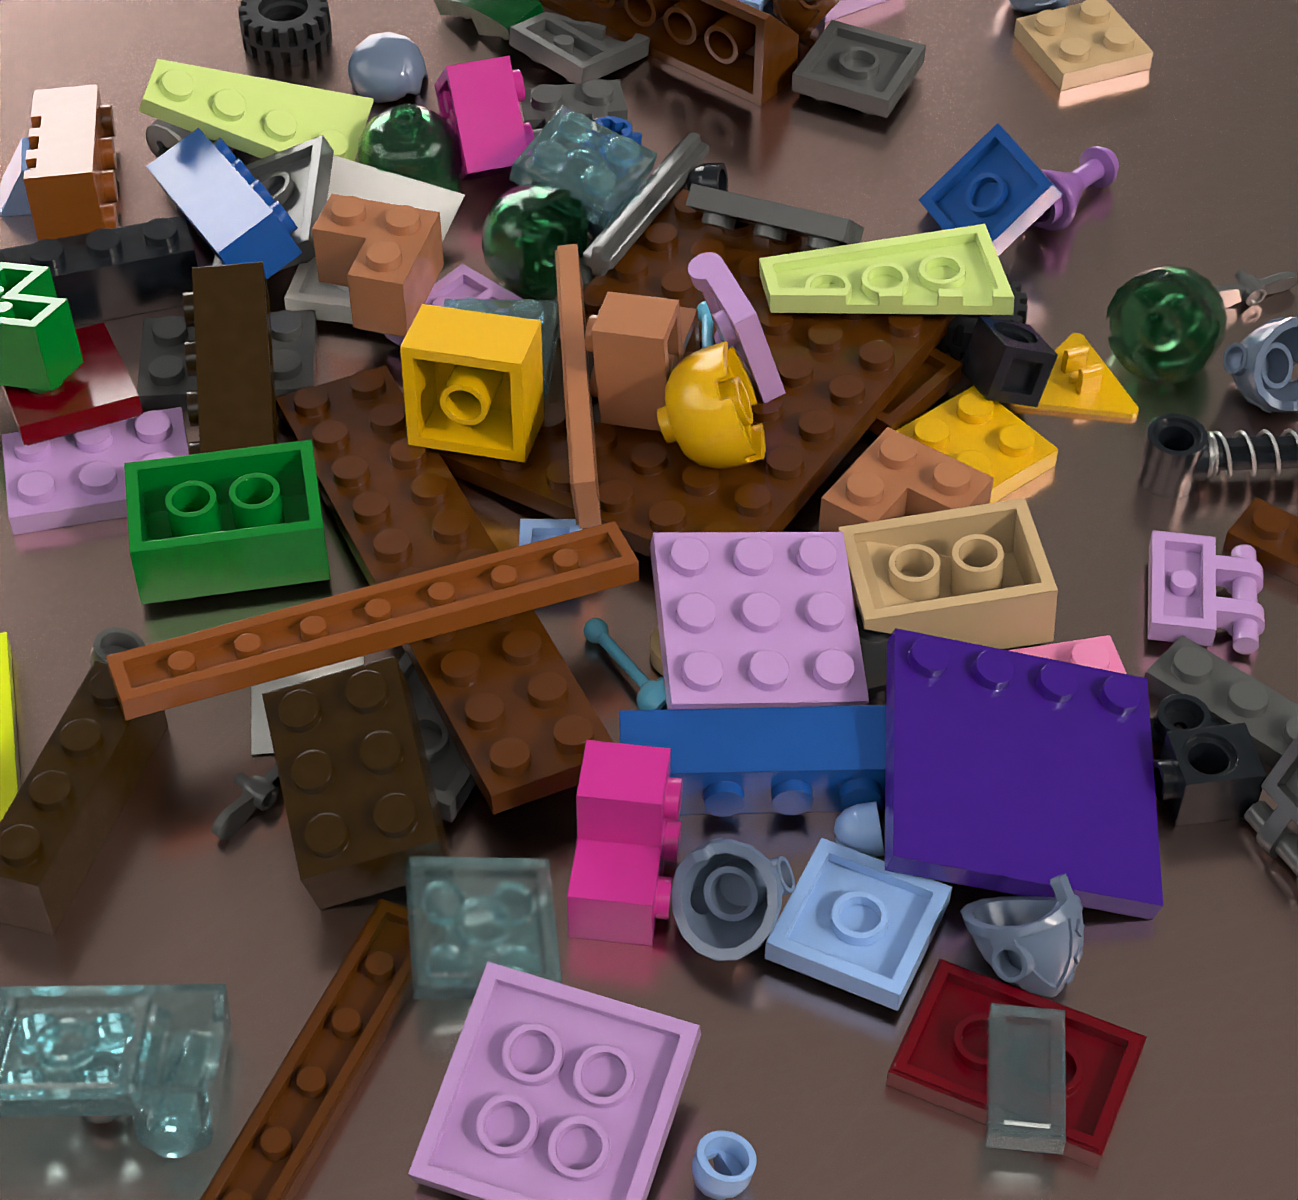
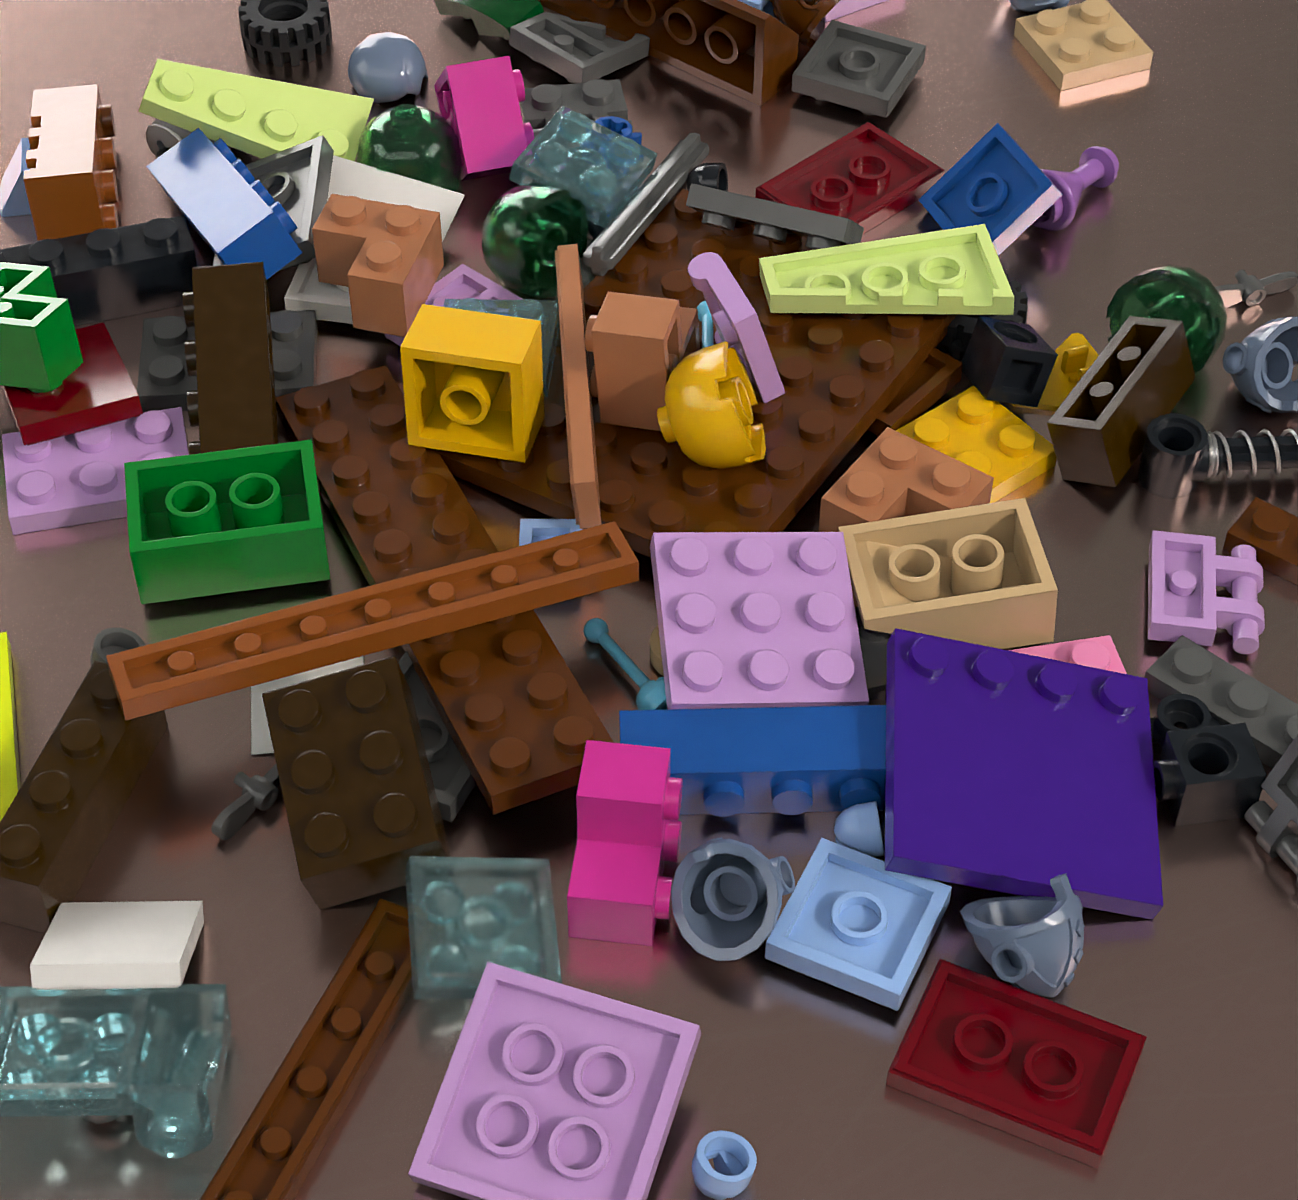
clear light blue tile [986,1003,1066,1155] -> none
none -> white tile [30,901,204,990]
none -> dark red tile [755,122,945,234]
none -> dark brown brick [1047,316,1196,487]

